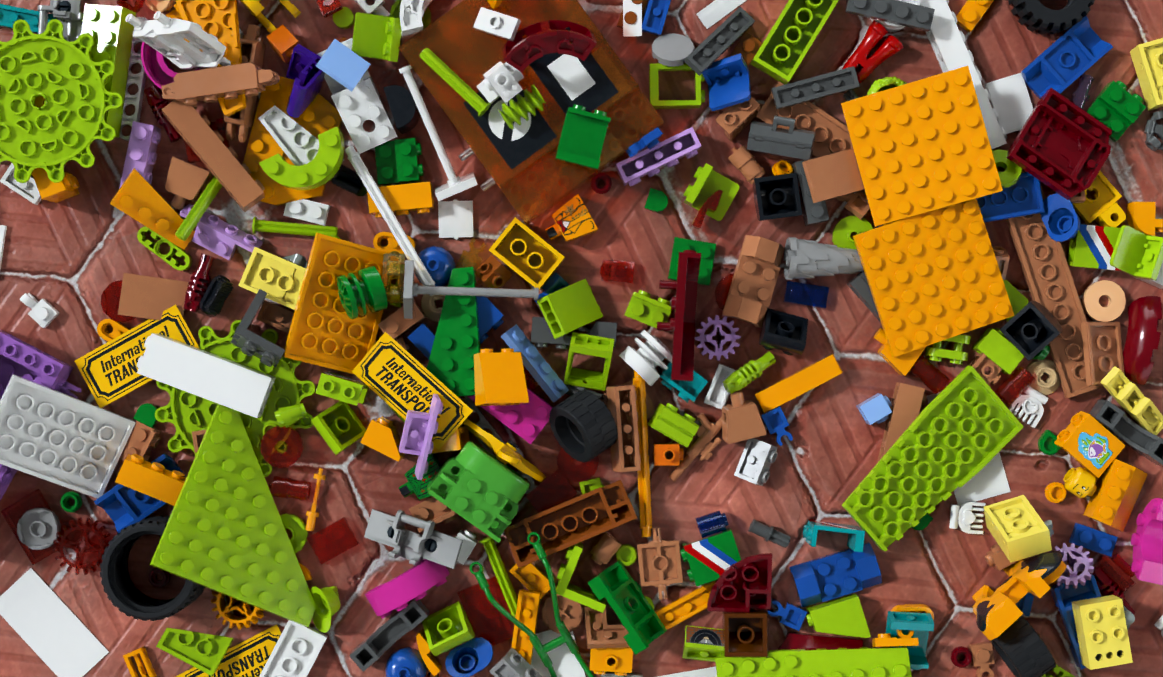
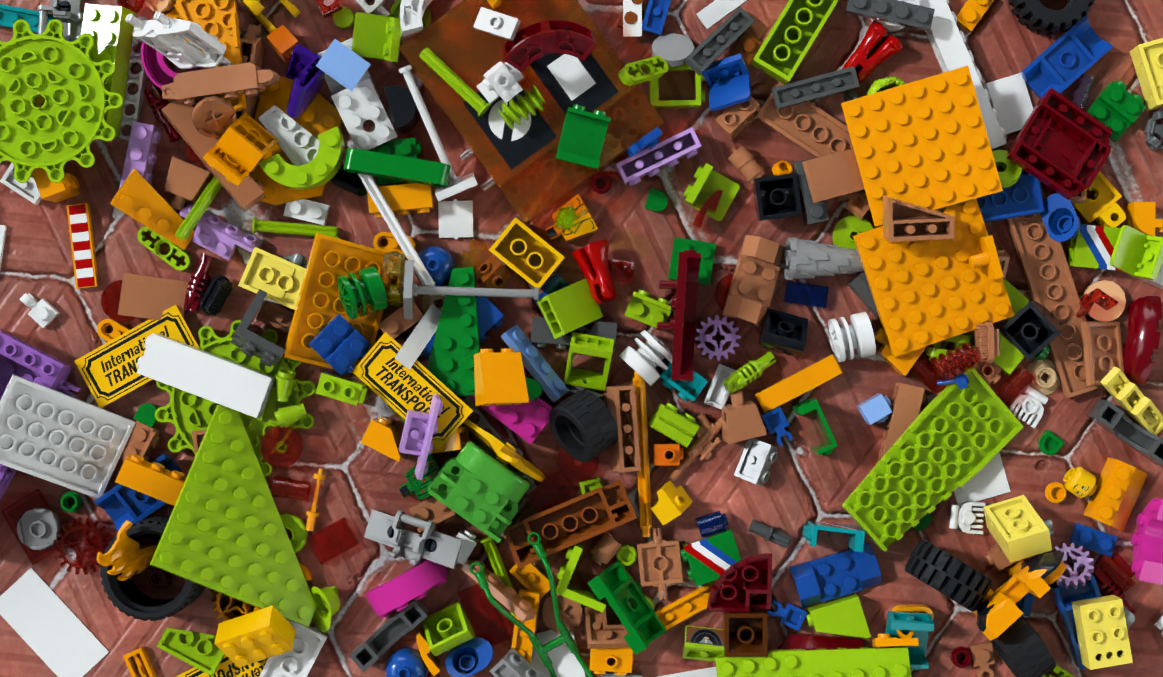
lime brick [311,401,366,456] -> none
dark grey piece [747,116,816,160] -> none
light orange panel [1054,411,1126,478] -> none
none -> tile [66,203,99,289]
none -> light orange piece [97,520,158,581]
none -> nougat tile [192,97,237,138]
none -> light orange bracket [203,113,279,187]
none -> yellow brick [214,605,296,668]
none -> lime cone [276,369,297,402]
none -> blue plate [308,314,371,375]
none -> green beam [343,148,451,188]
none -> white sticker [395,304,441,370]
none -> nougat plate [461,560,537,622]
none -> green tile [525,377,542,401]
none -> clear neon green slope [554,207,576,232]
none -> red piece [572,239,617,305]
none -> lime beam [618,56,669,86]
none -> yellow brick [651,480,693,525]
none -> green panel [791,398,838,456]
none -> white wheel [828,312,876,362]
none -> nougat wedge [883,195,954,242]
none -> black tyre [905,540,992,612]
none -> clear red piece [930,343,980,381]
none -> blue hand [937,373,970,389]
none -> light orange tile [969,235,1004,279]
none -> nougat piece [974,322,1000,364]
none -> clear red bracket [1076,288,1118,318]

